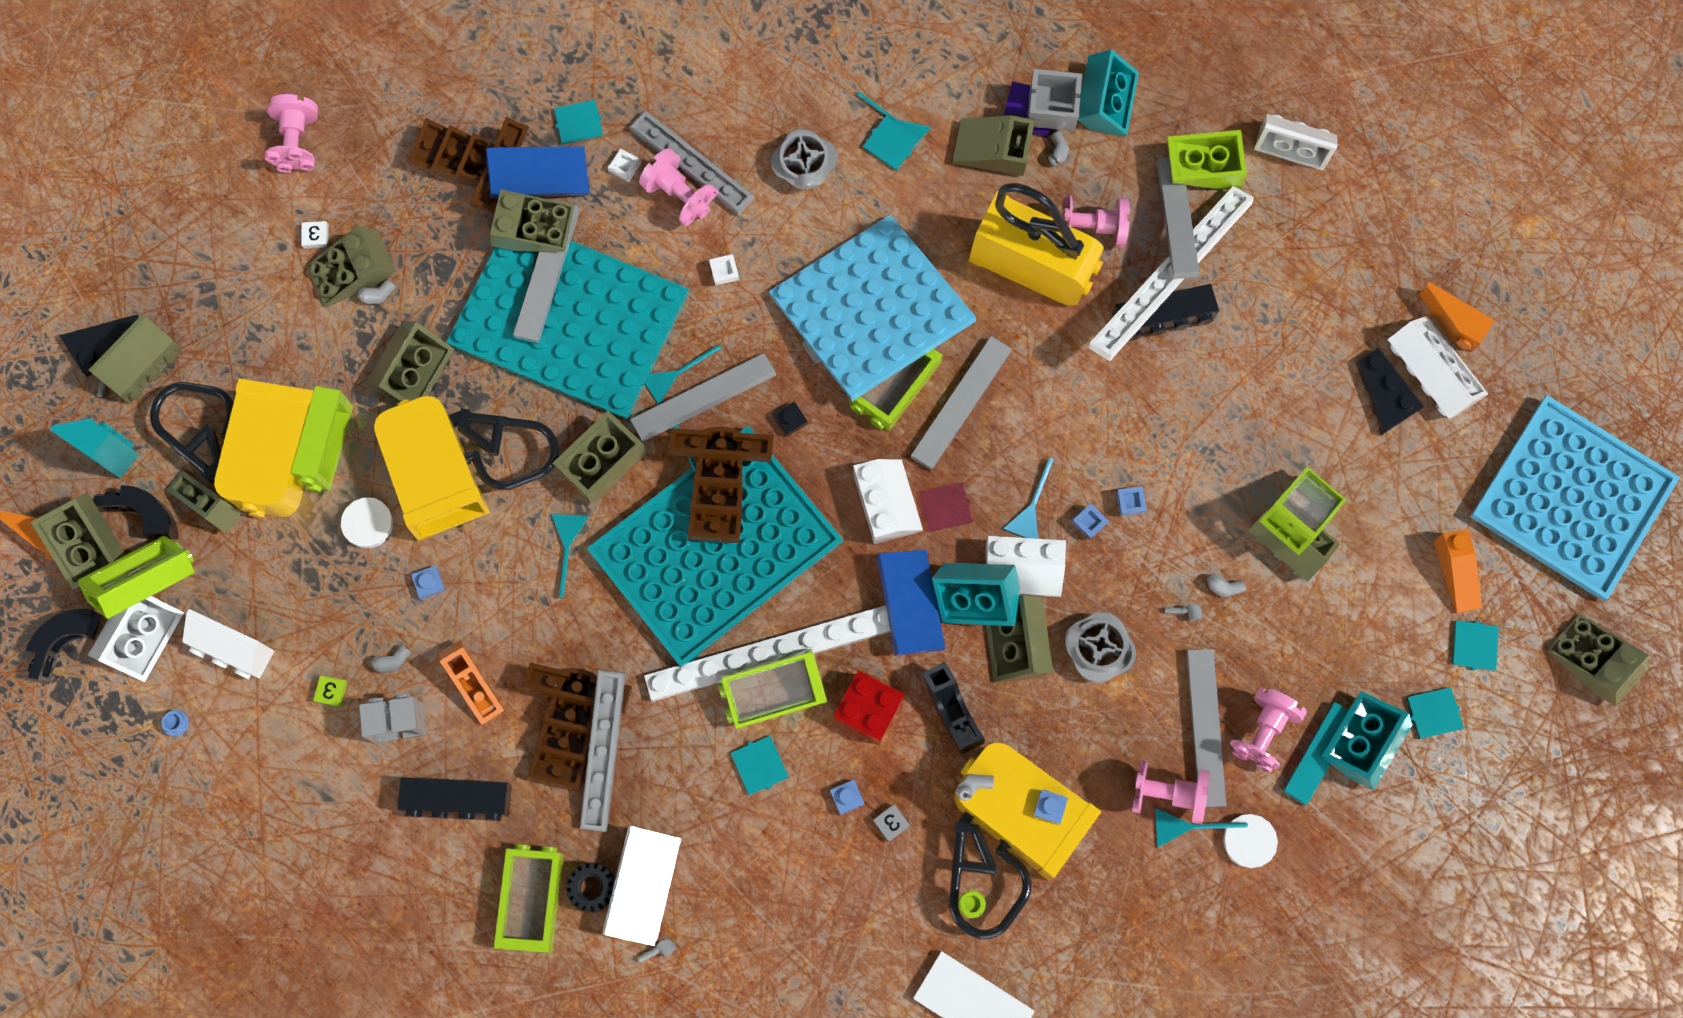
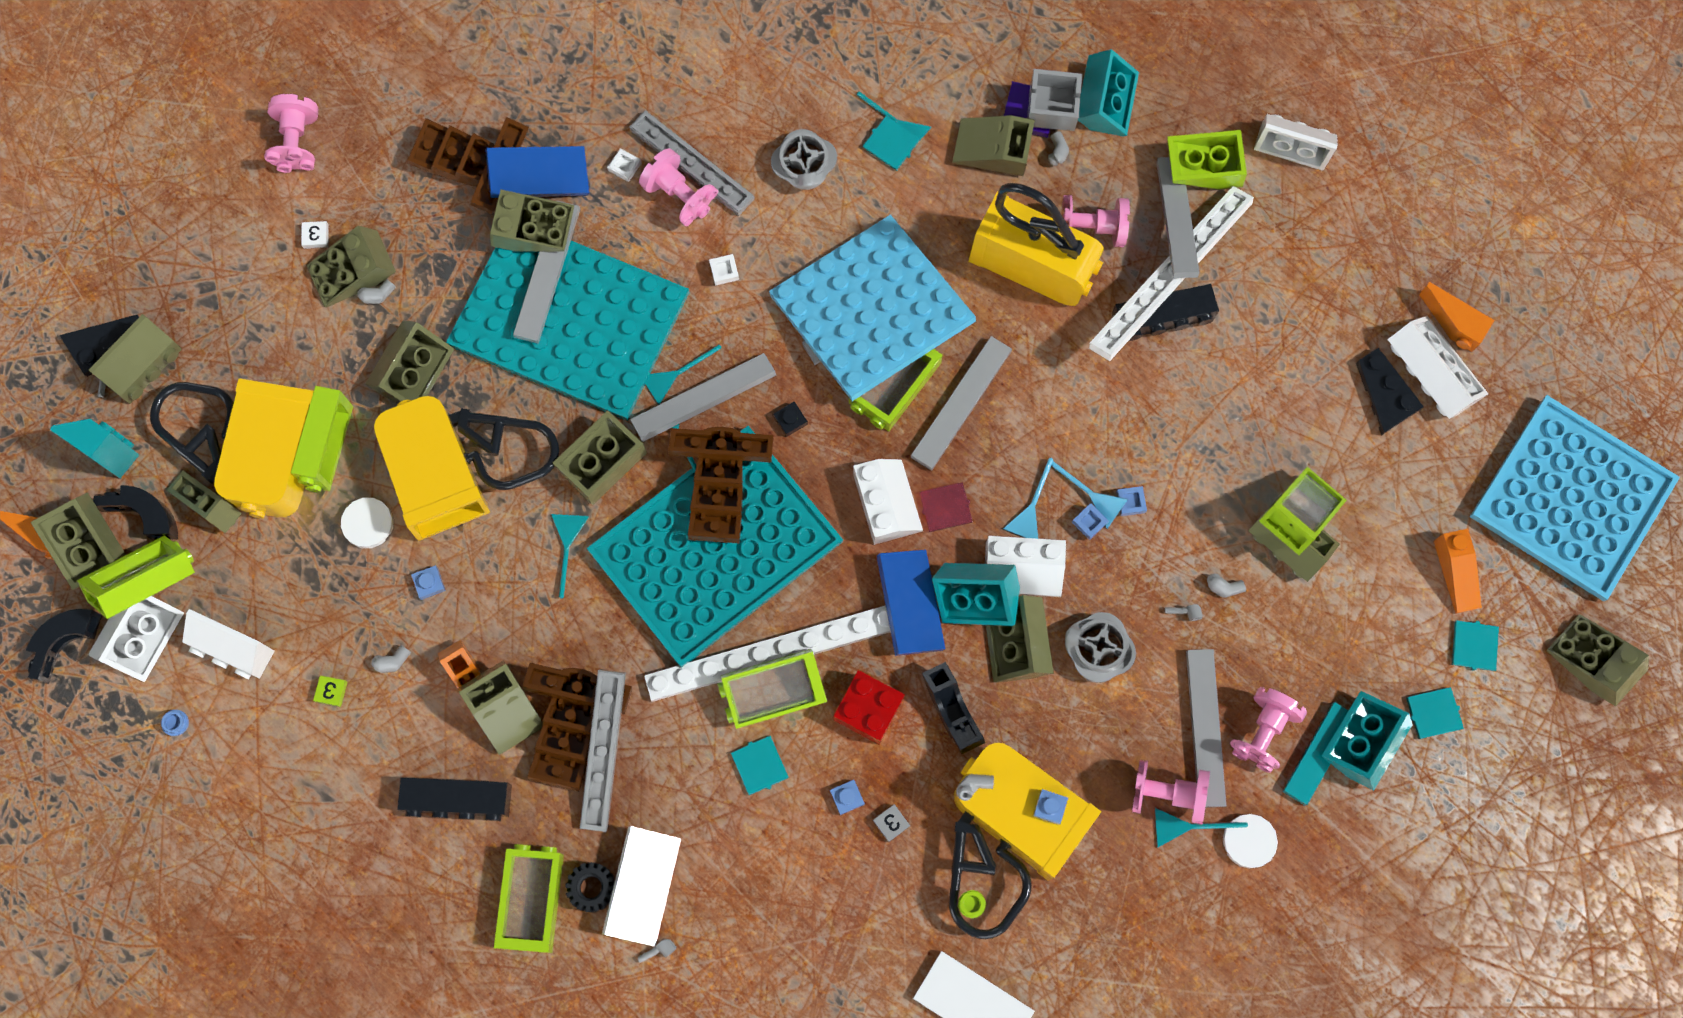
light grey piece [359,694,428,743] -> none
teal piece [554,99,603,145] -> none
none -> olive slope [458,660,543,755]
none -> medium azure piece [1051,461,1128,529]

